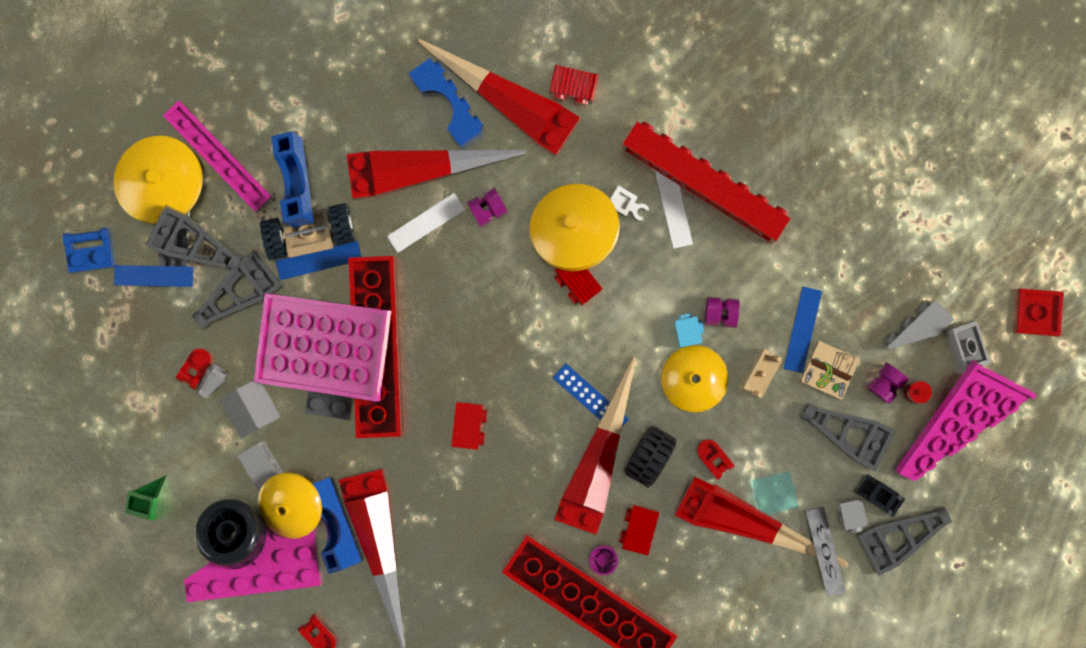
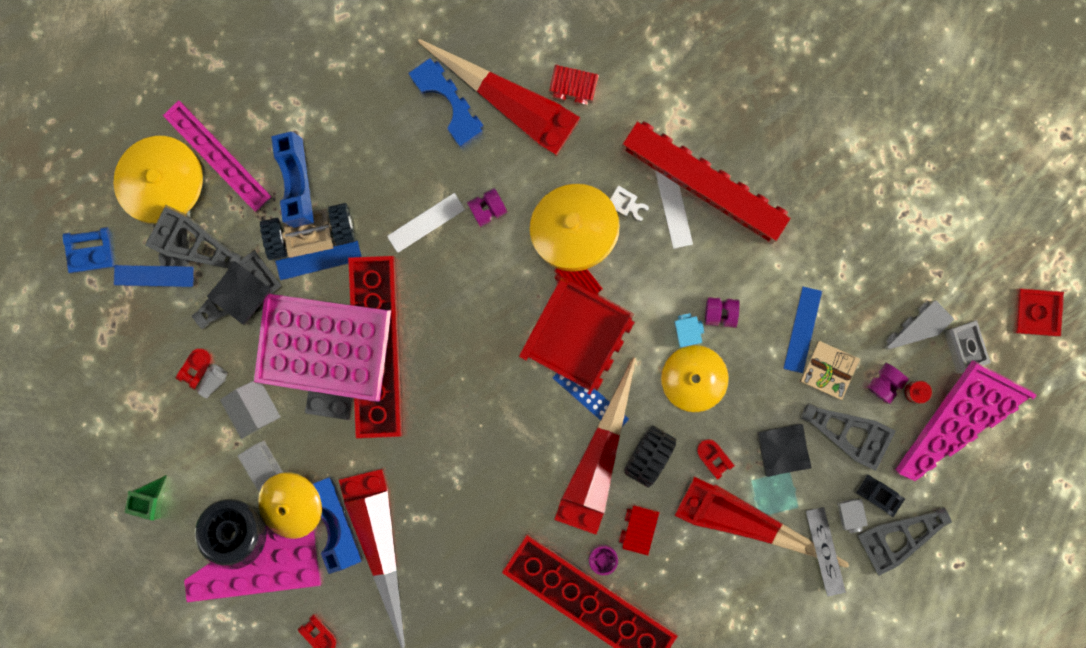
red plate [346,150,527,199] -> none
red brick [451,402,487,450] -> none
tan hinge [742,349,783,399] -> none
none -> black brick [207,261,272,325]
none -> red panel [519,275,635,395]
none -> black brick [757,424,812,477]

